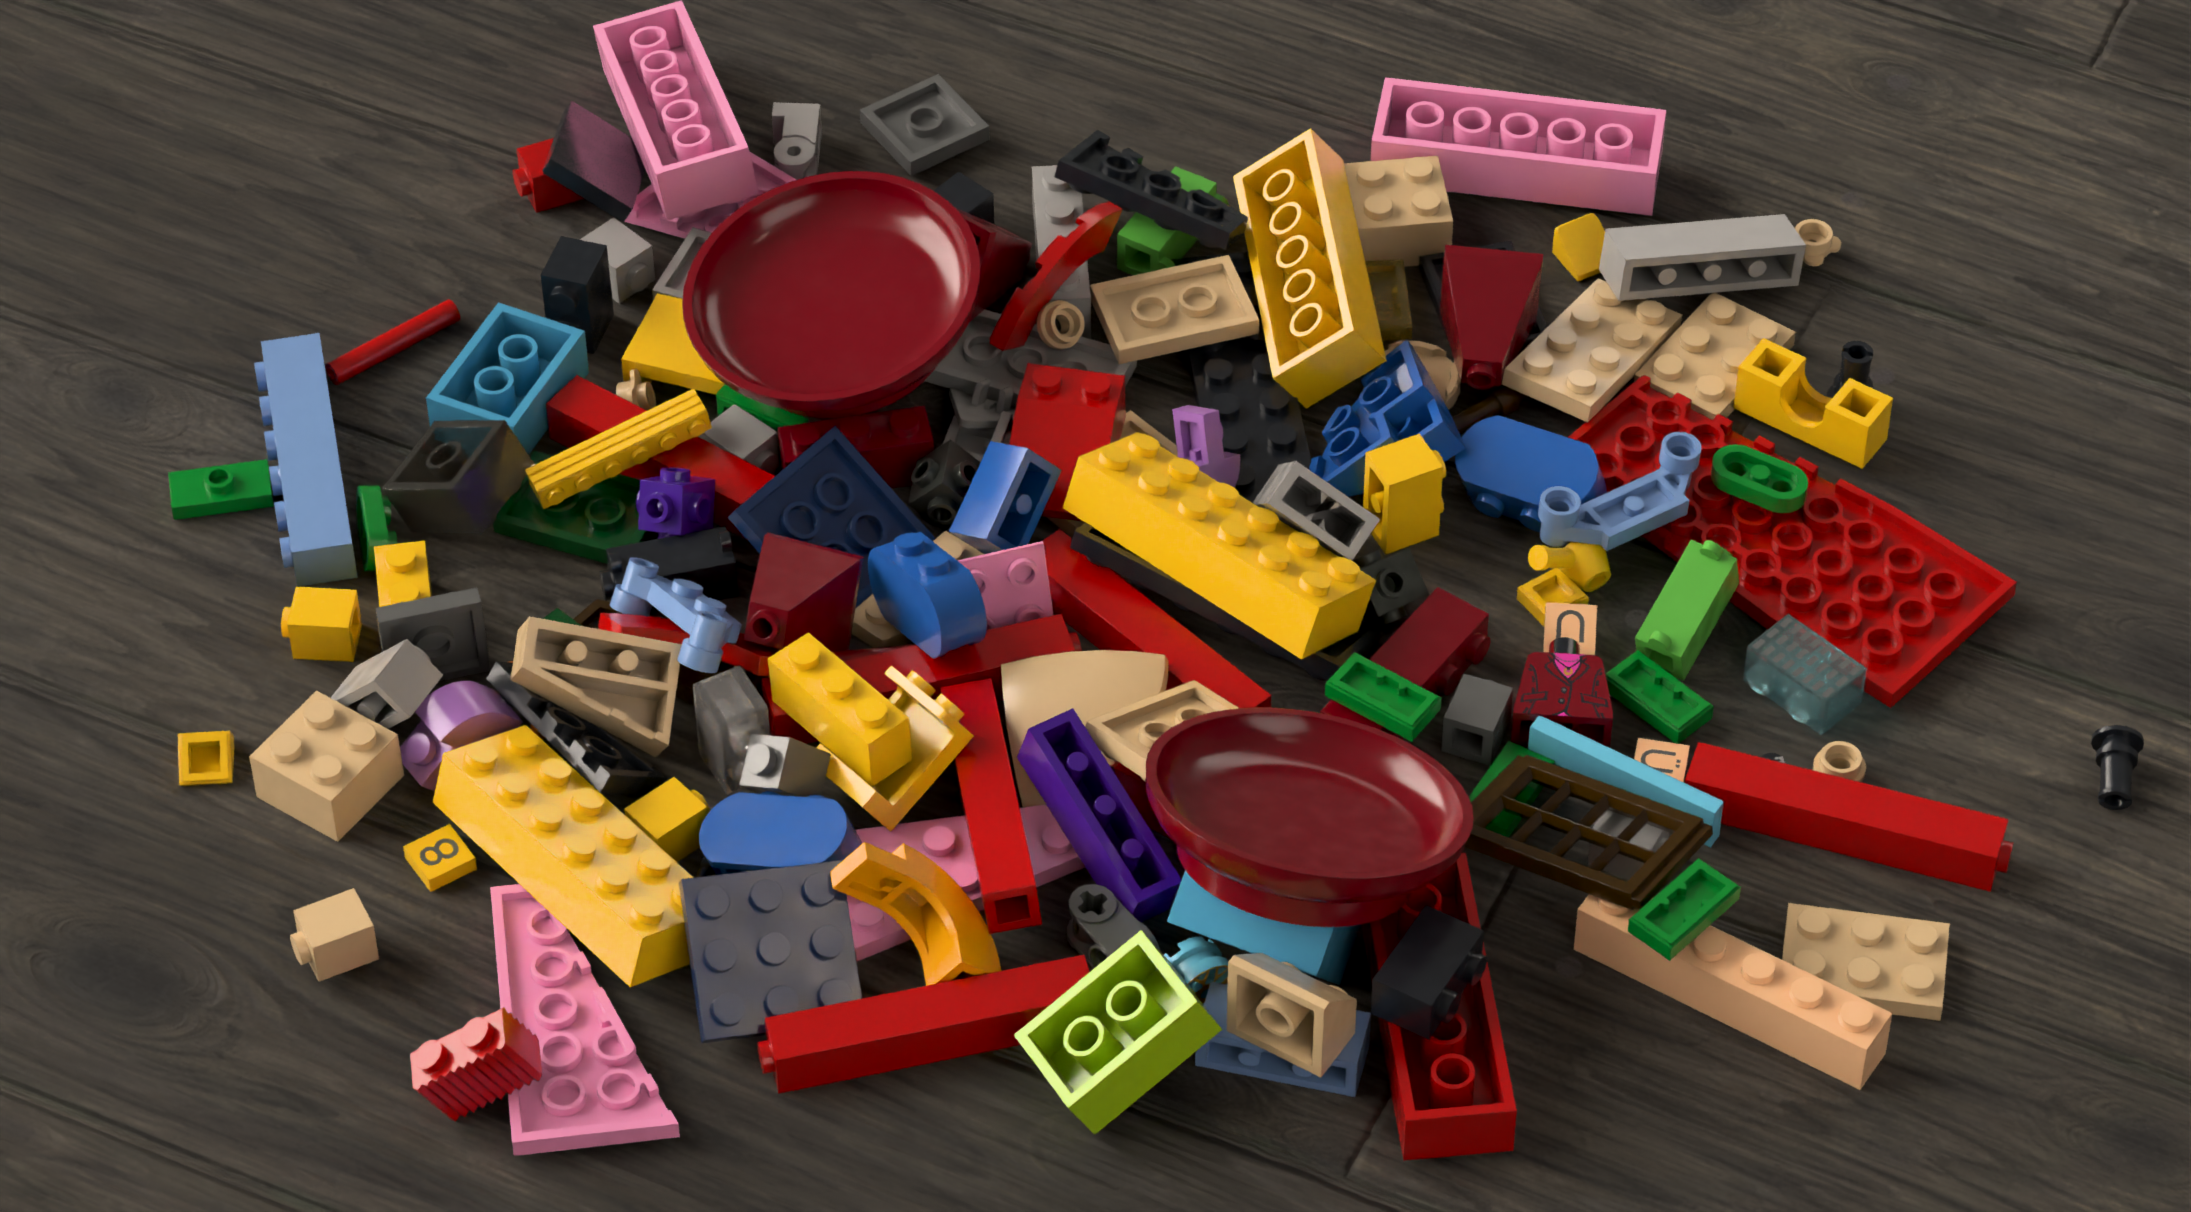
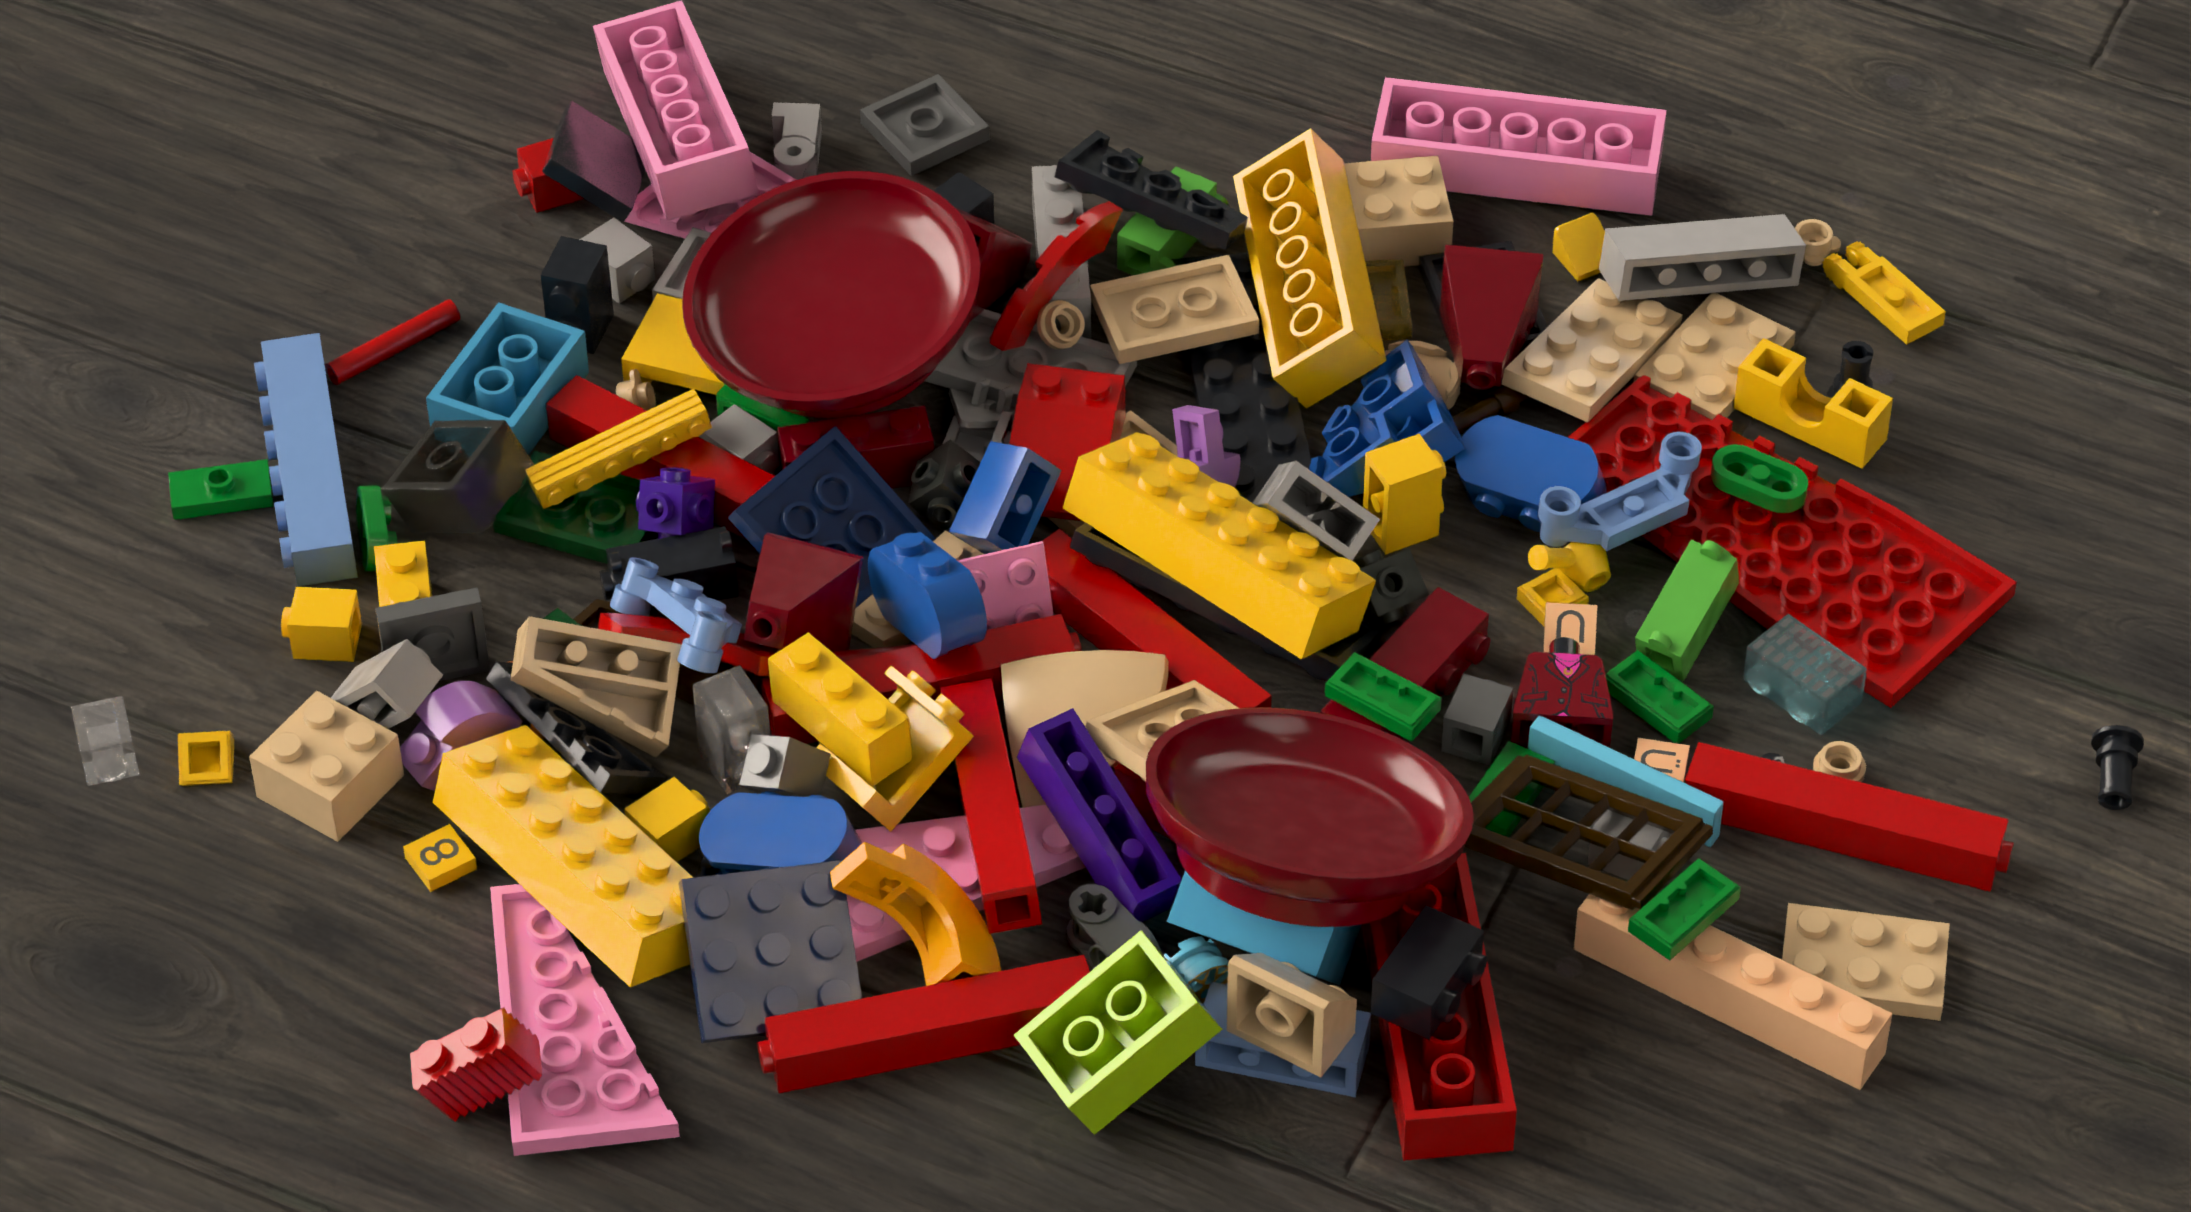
tan brick [290,888,379,982] -> none
none -> clear brick [71,696,139,786]
none -> yellow hinge [1822,241,1946,345]

